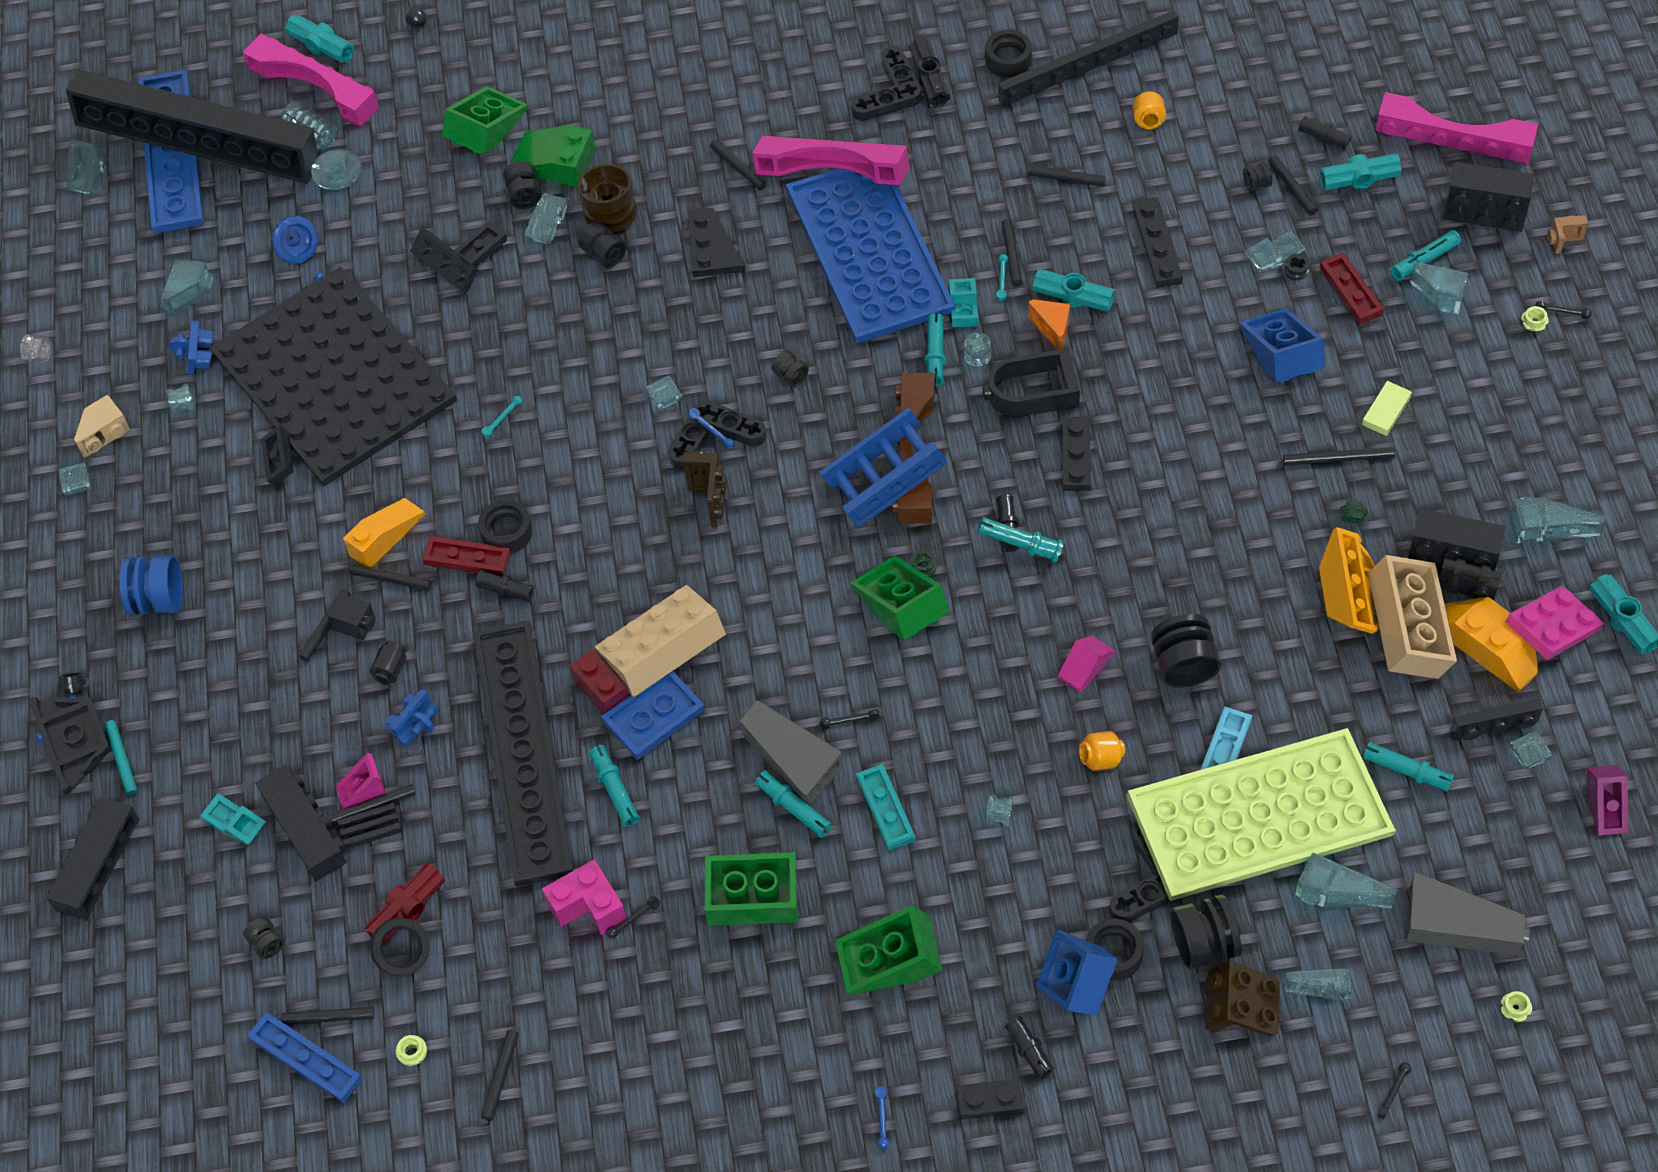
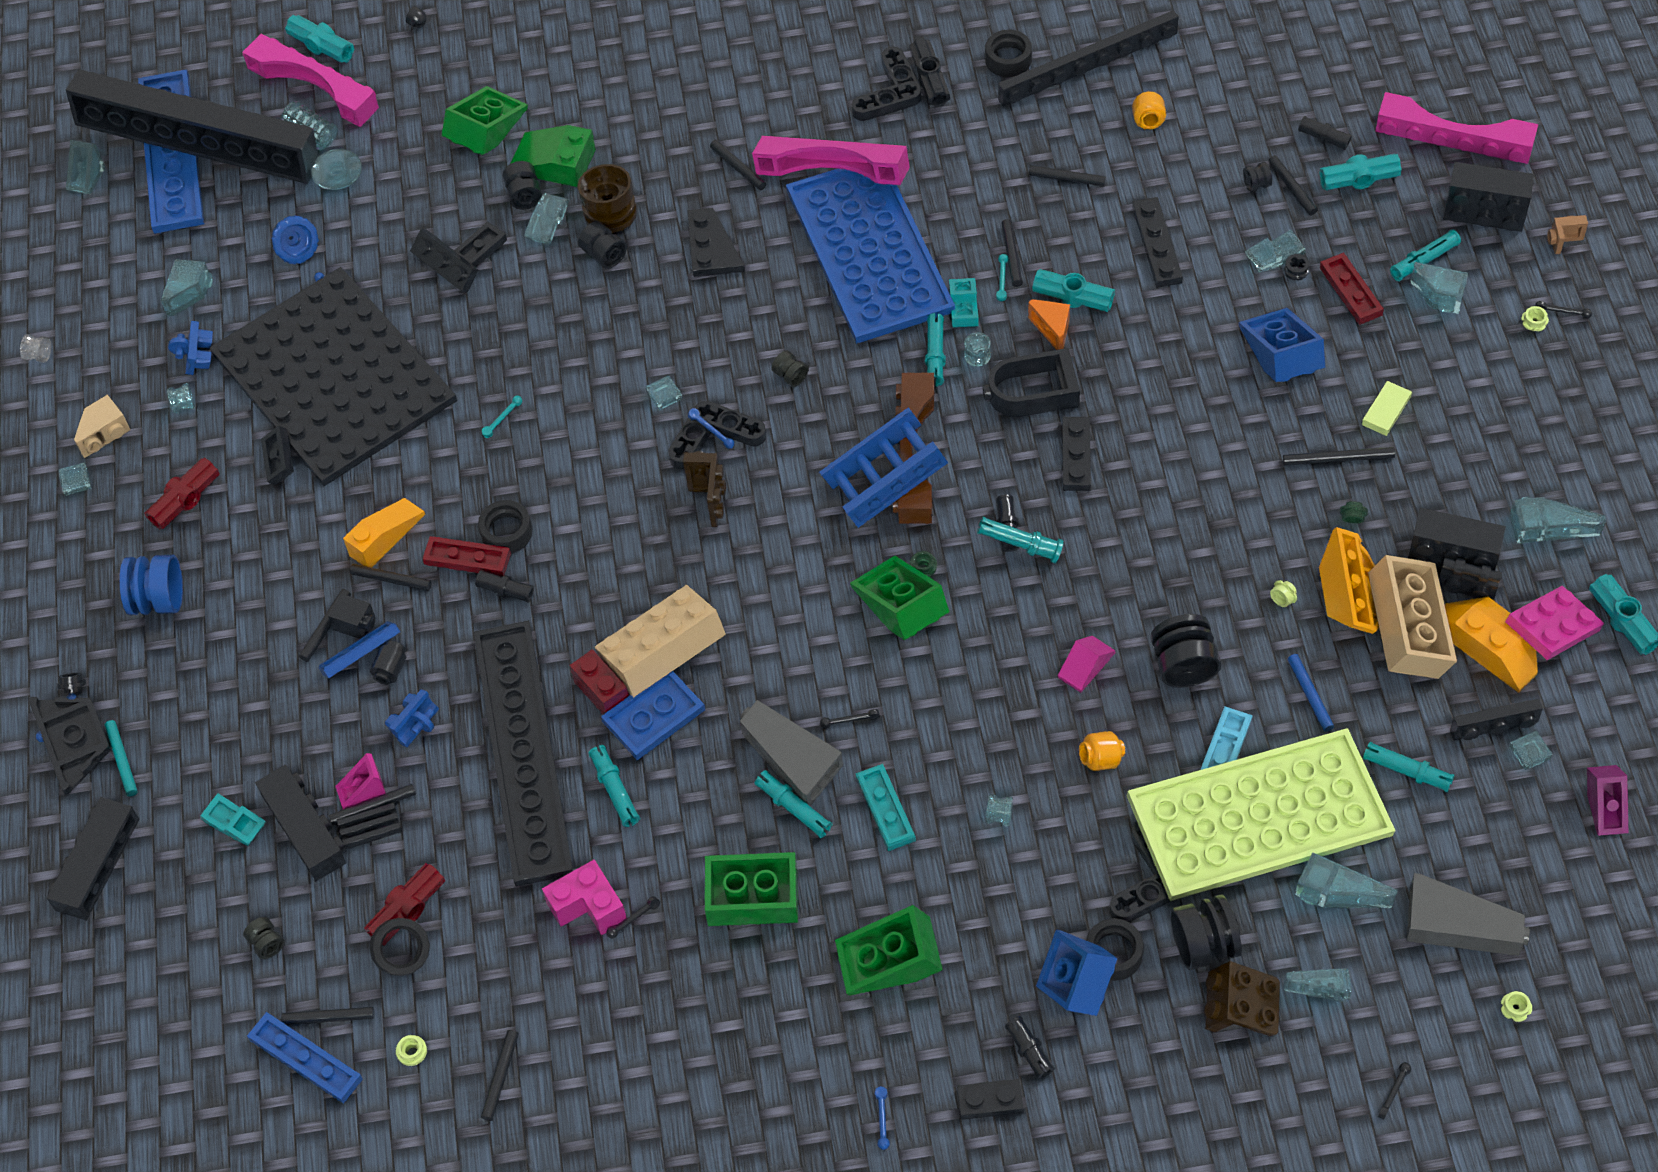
none -> dark red piece [144,458,220,530]
none -> blue tile [318,621,400,678]
none -> yellowish green plate [1270,580,1297,607]
none -> blue bar [1287,654,1335,732]

